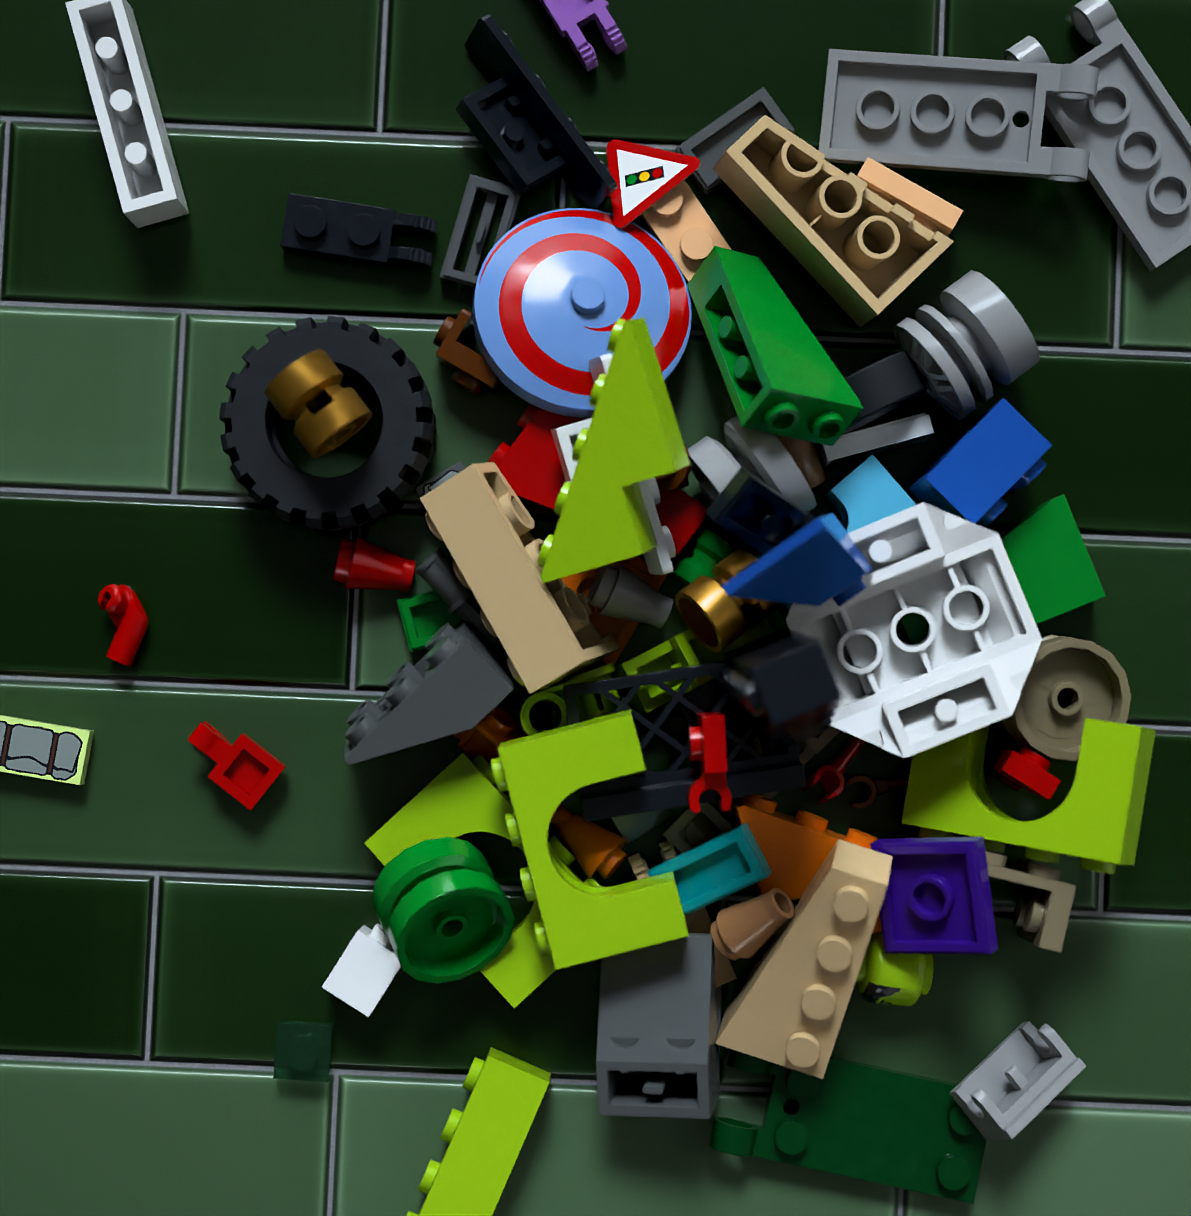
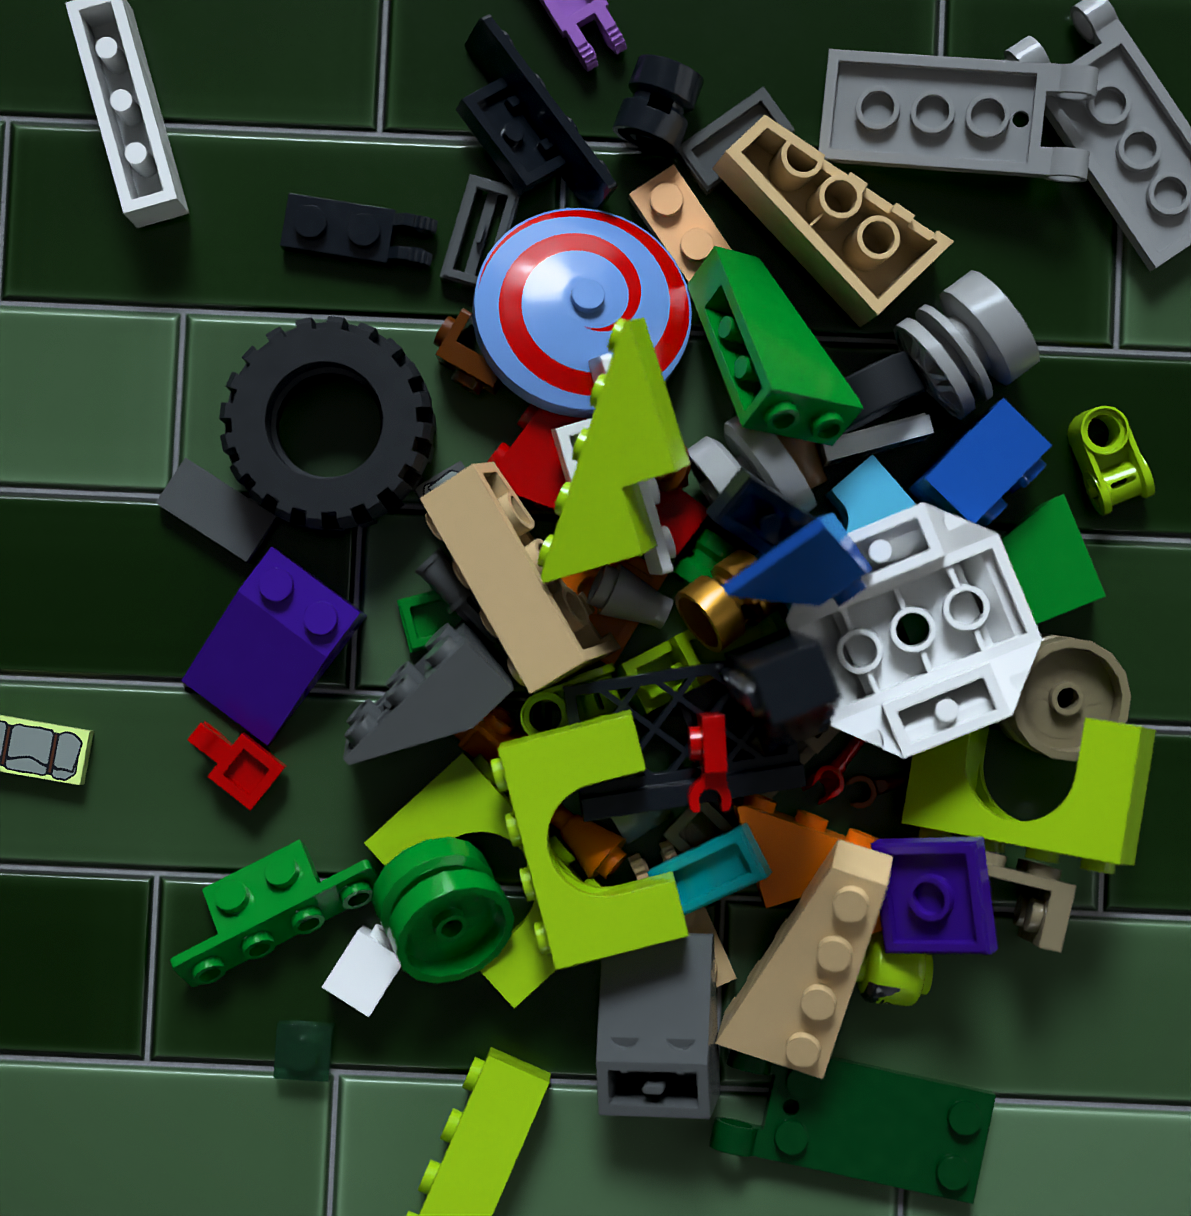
red arm [98,584,149,666] -> none
pearl gold wheel [264,349,372,458] -> none
red cone [332,536,416,592] -> none
sticker [606,139,700,228] -> none
medium nougat cone [710,888,794,960] -> none
light nougat plate [857,157,963,236] -> none
light grey hinge [949,1021,1086,1141] -> none
red plate [991,745,1061,800] -> none
none -> dark grey tile [155,457,279,563]
none -> green bracket [170,839,380,987]
none -> dark purple slope [181,546,367,746]
none -> black wheel [612,54,704,155]
none -> lime piece [1067,405,1155,516]

